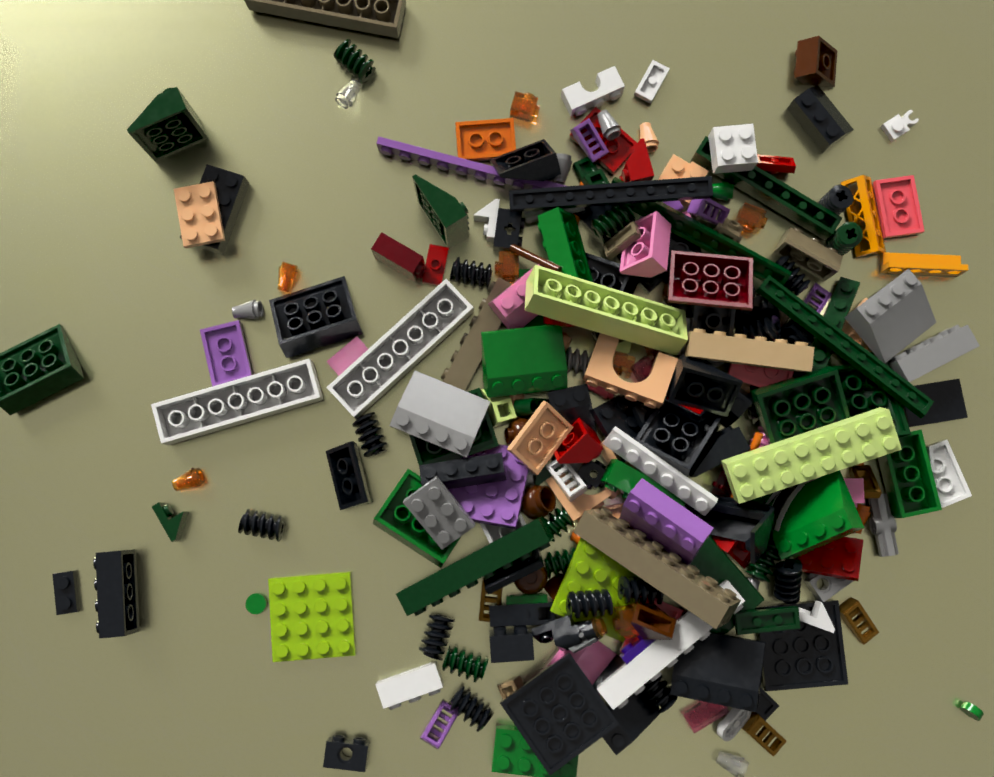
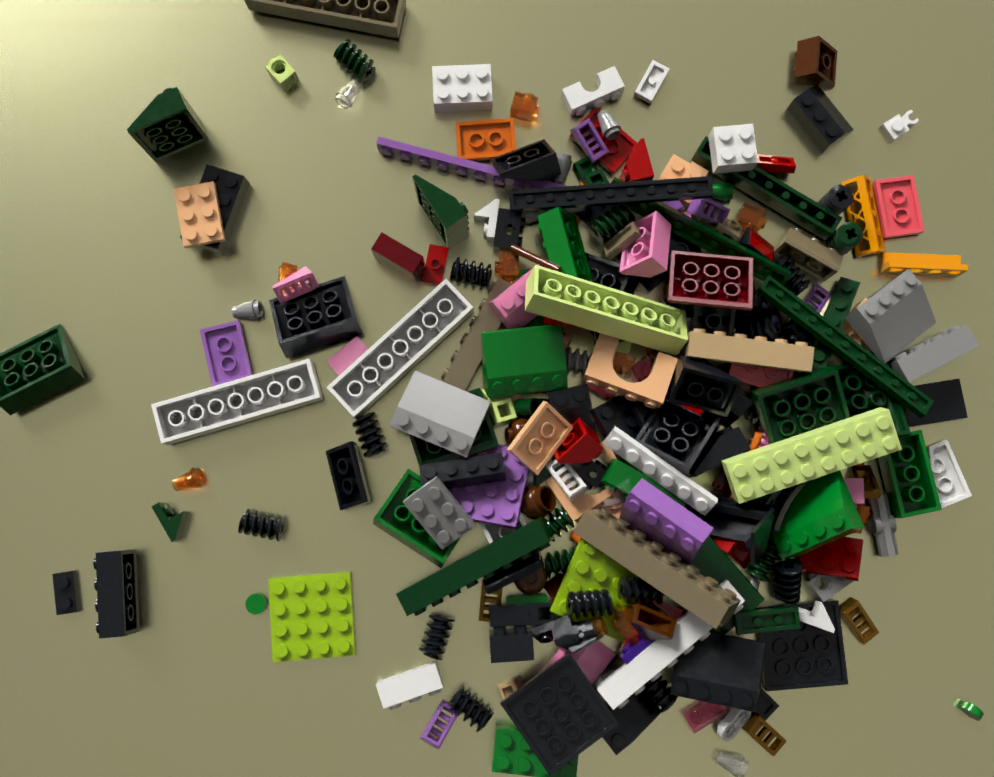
black brick [323,735,371,772] -> none
dark green piece [442,646,489,683] -> none
light nougat cone [639,122,659,153] -> none
none -> yellowish green brick [266,55,298,91]
none -> bright pink slope [272,266,319,303]
none -> white brick [432,64,492,113]
none -> slope [739,227,774,262]

